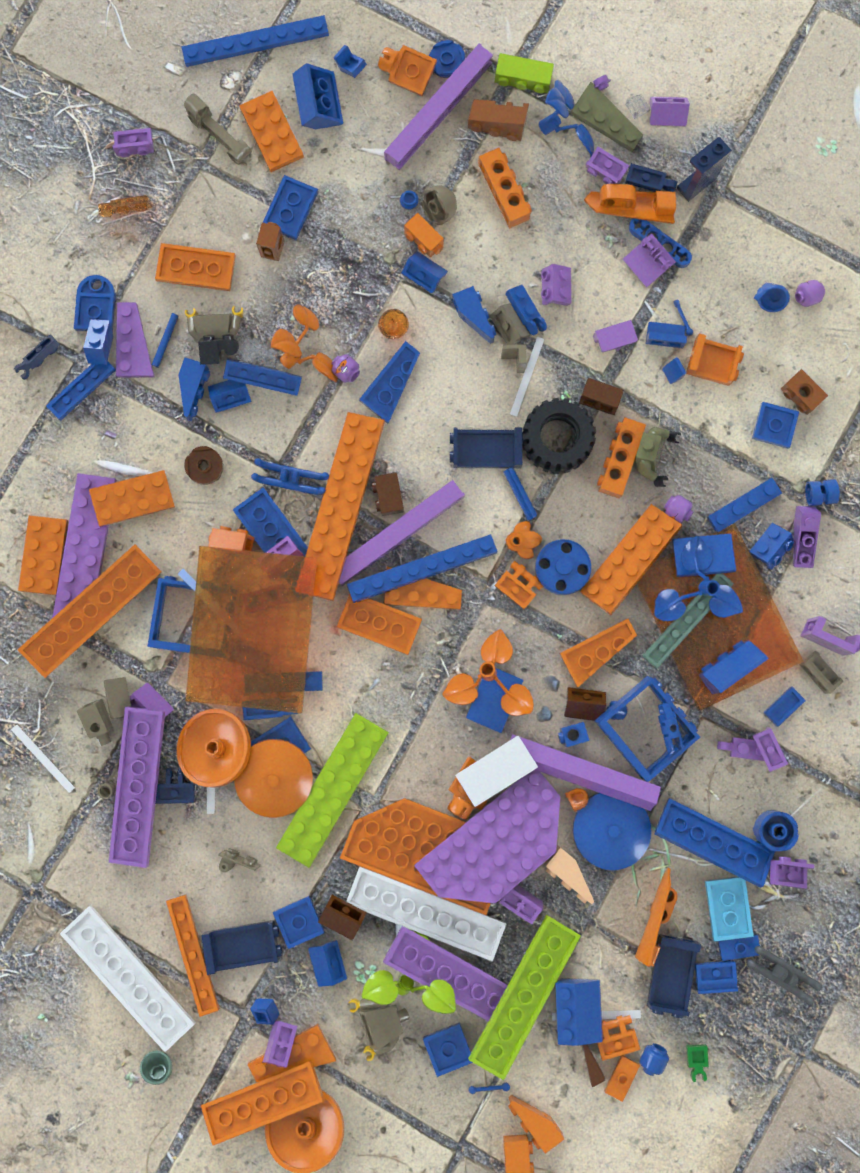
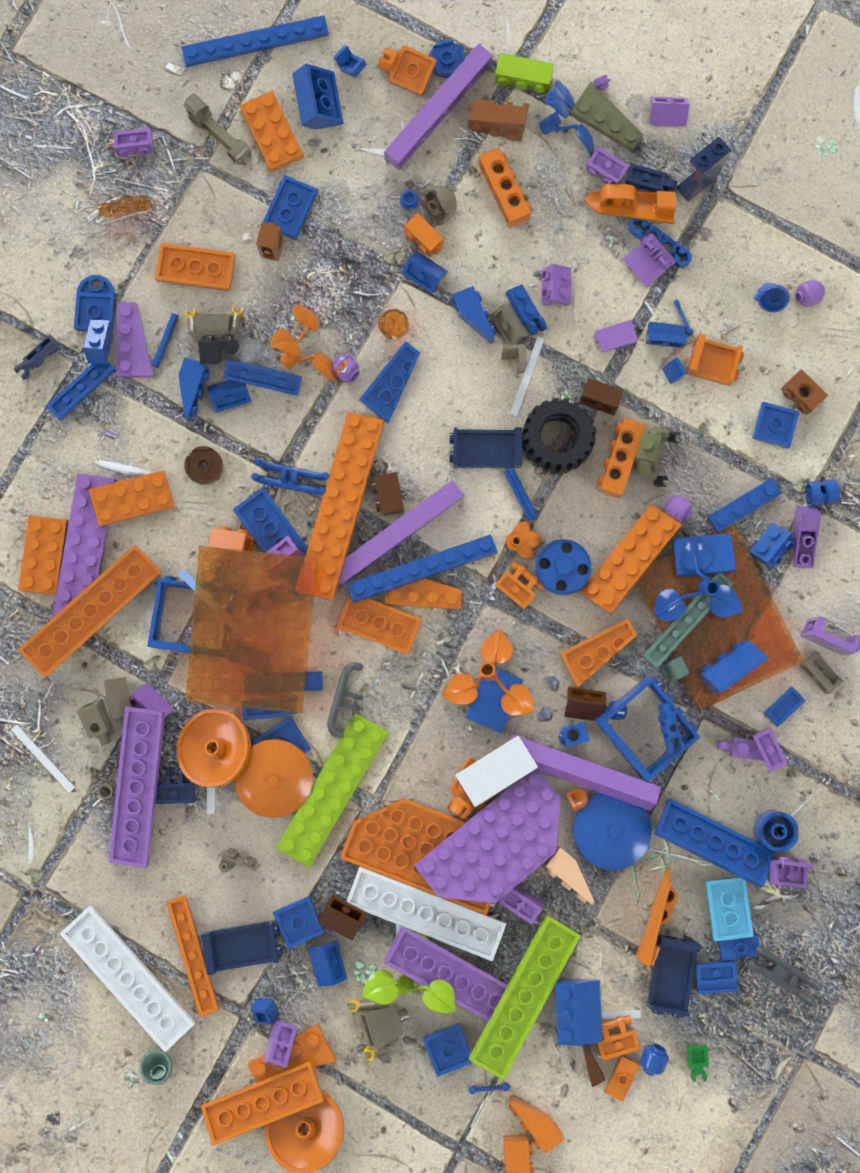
none -> dark grey piece [327,662,364,738]
none -> sand green slope [661,657,689,682]

